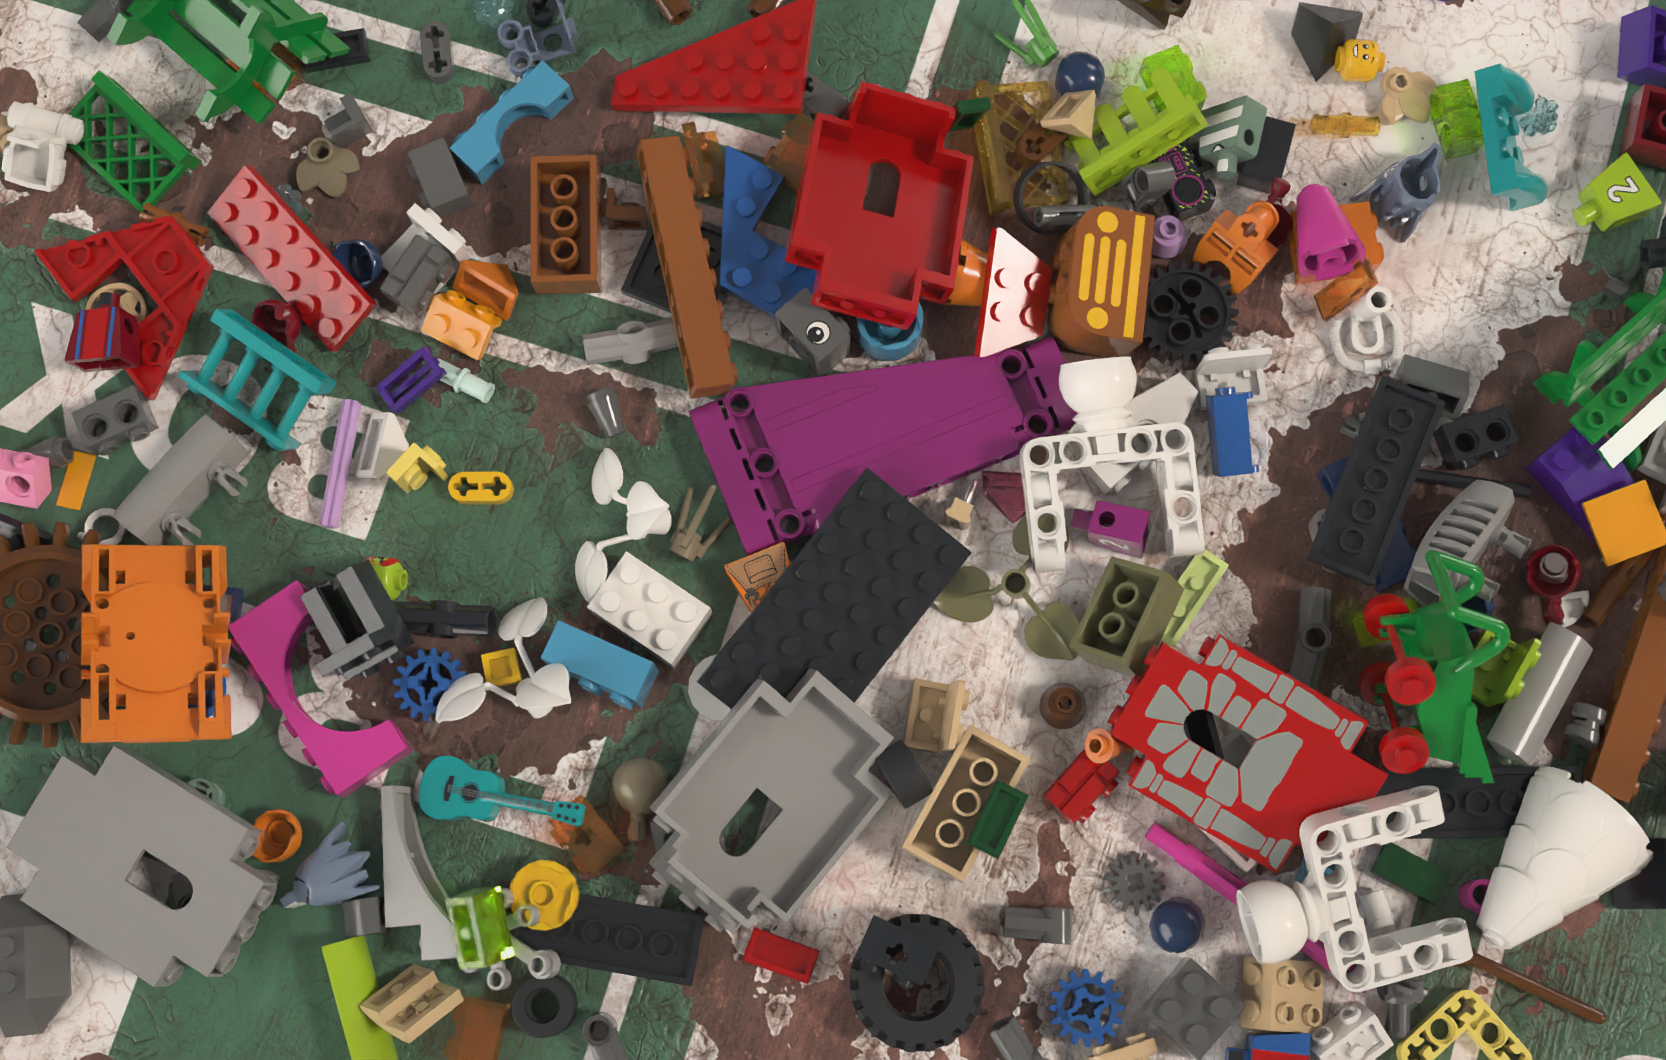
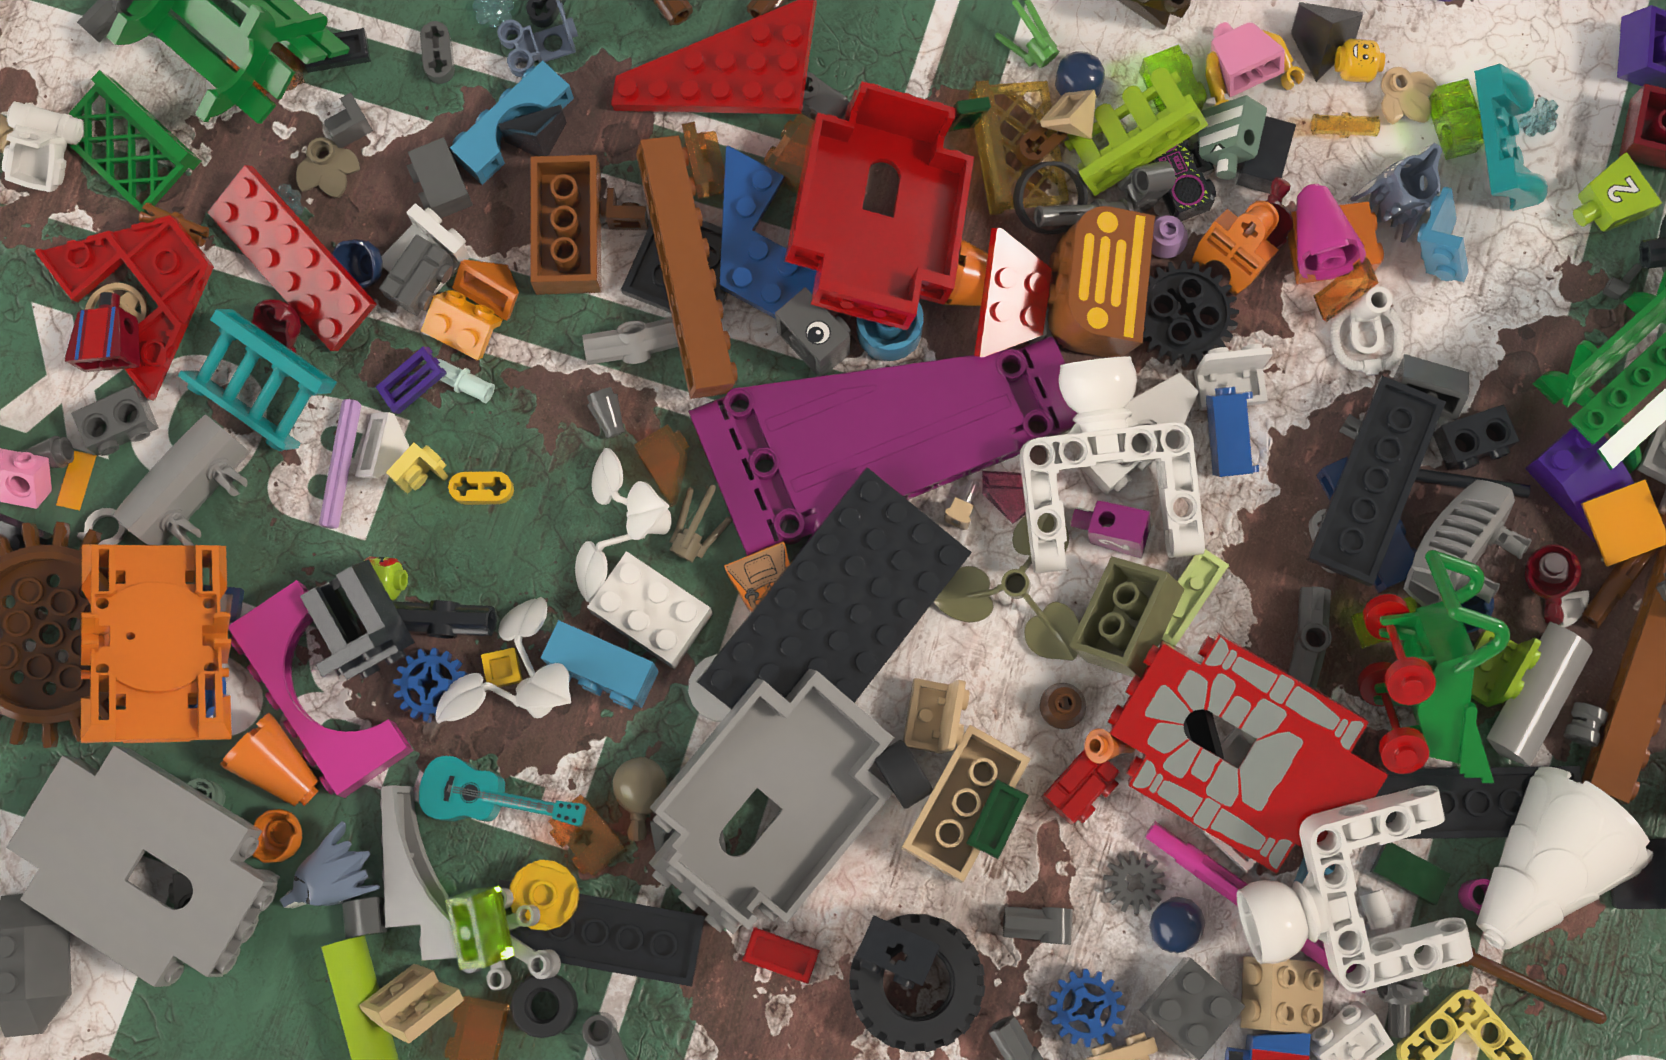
none -> orange cone [220,713,319,807]
none -> black slope [499,104,567,156]
none -> clear orange slope [634,424,689,507]
none -> bright pink torso [1205,22,1305,106]
none -> dark azure bracket [1417,187,1469,283]

